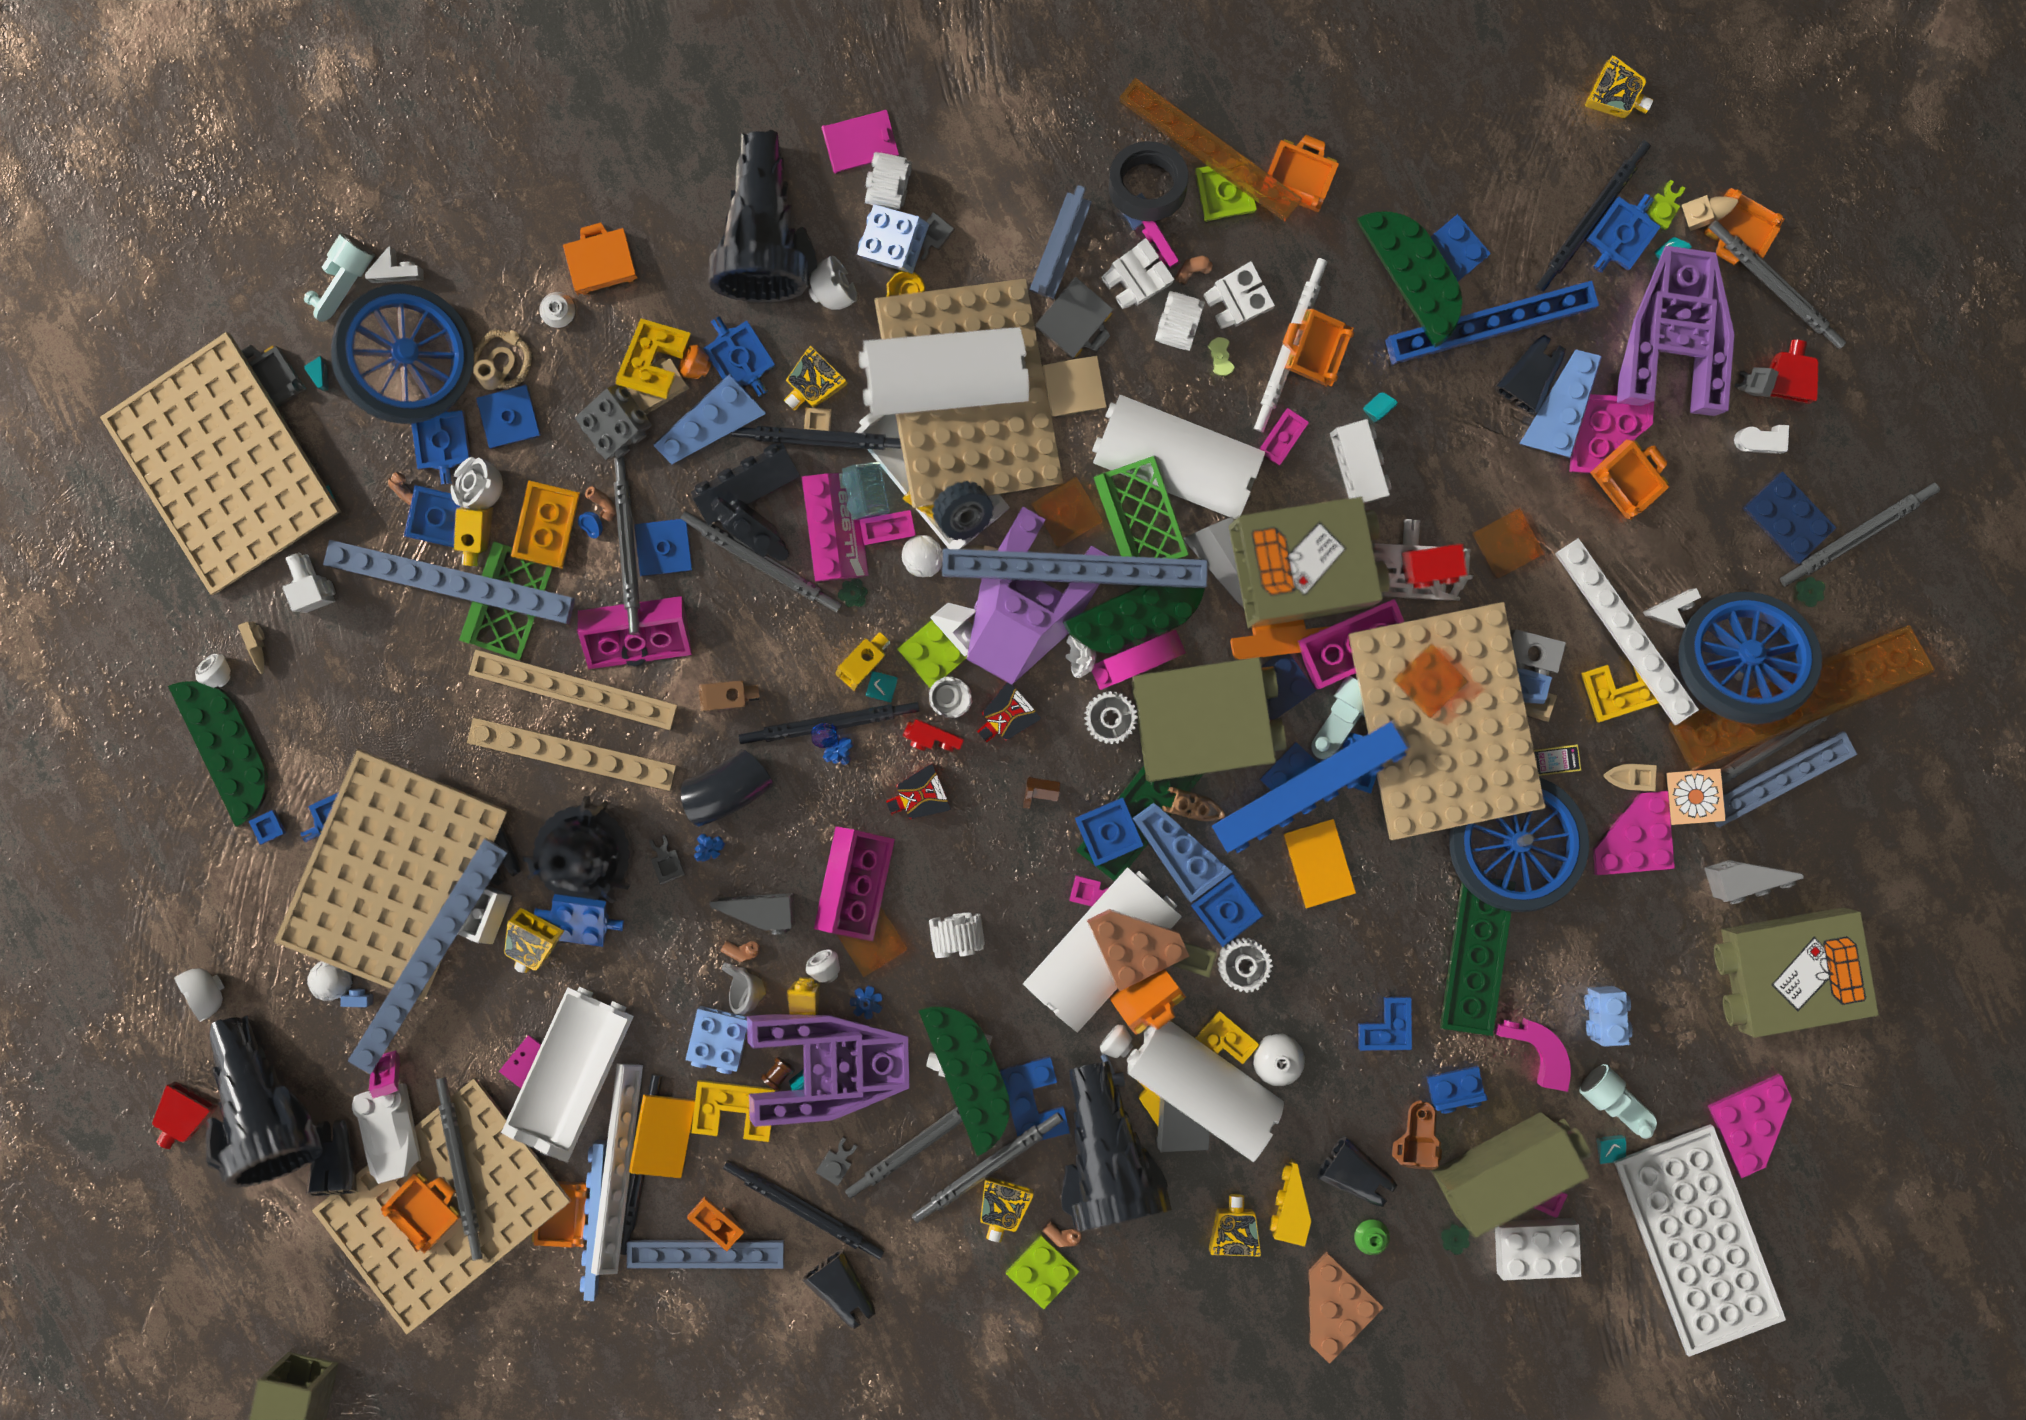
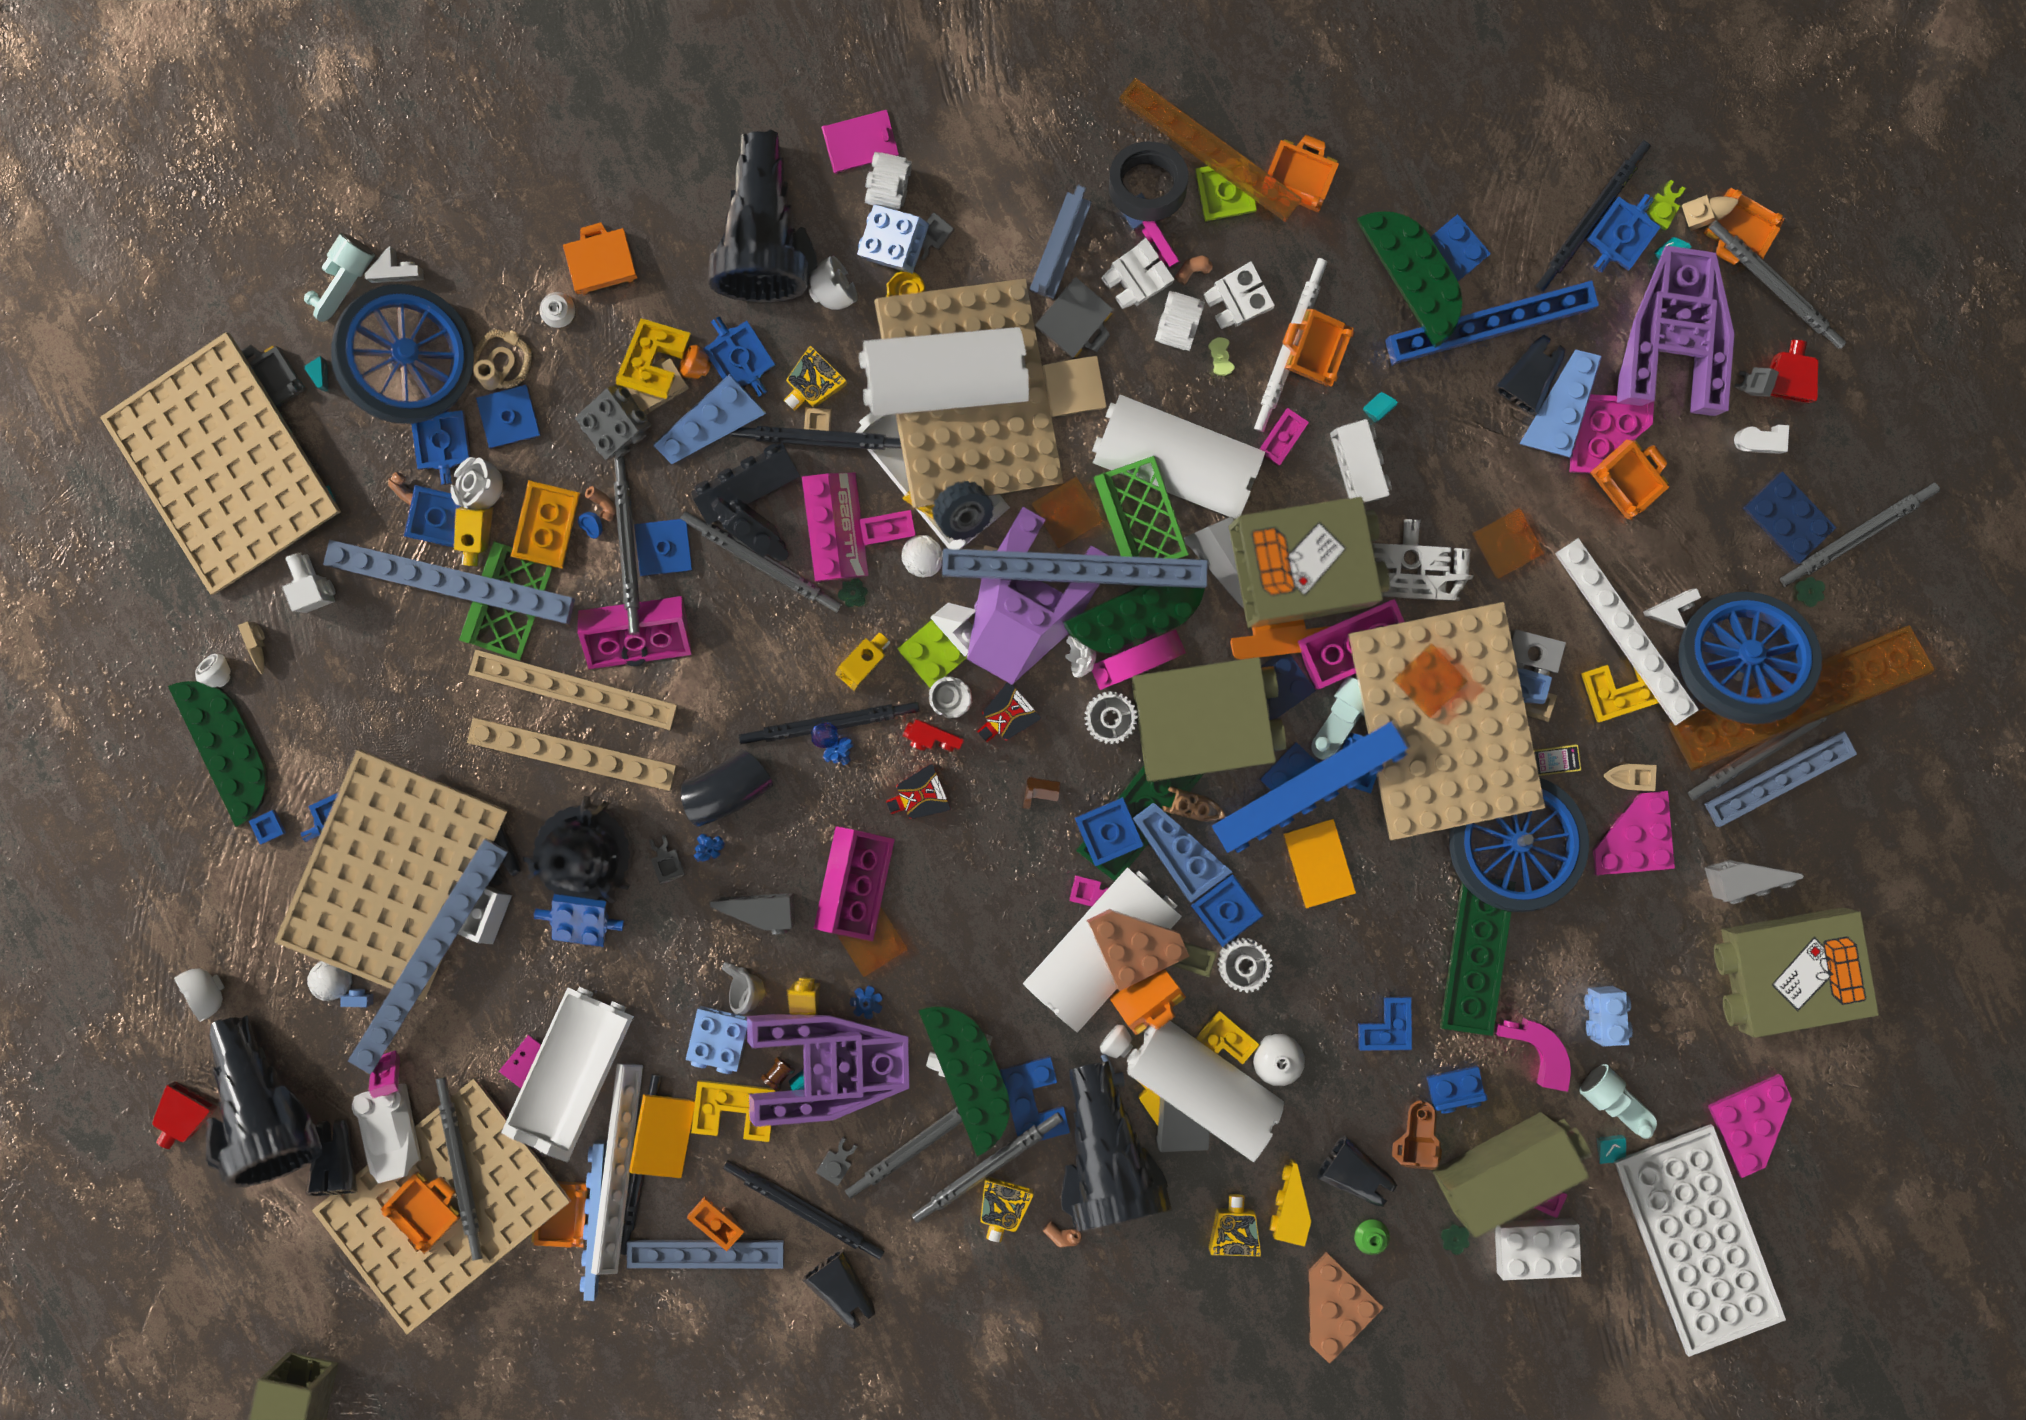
torso [504,908,564,973] -> none
medium nougat torso [698,681,759,711] -> none
nougat arm [720,940,760,963] -> none
white cone [806,950,840,983] -> none
clear light blue brick [842,462,890,520] -> none
teal slope [866,671,898,703] -> none
white brick [929,912,985,958] -> none
lime plate [1006,1234,1079,1309] -> none
red brick [1401,544,1467,588] -> none
torso [1584,56,1653,118] -> none
tile [1666,769,1725,825] -> none

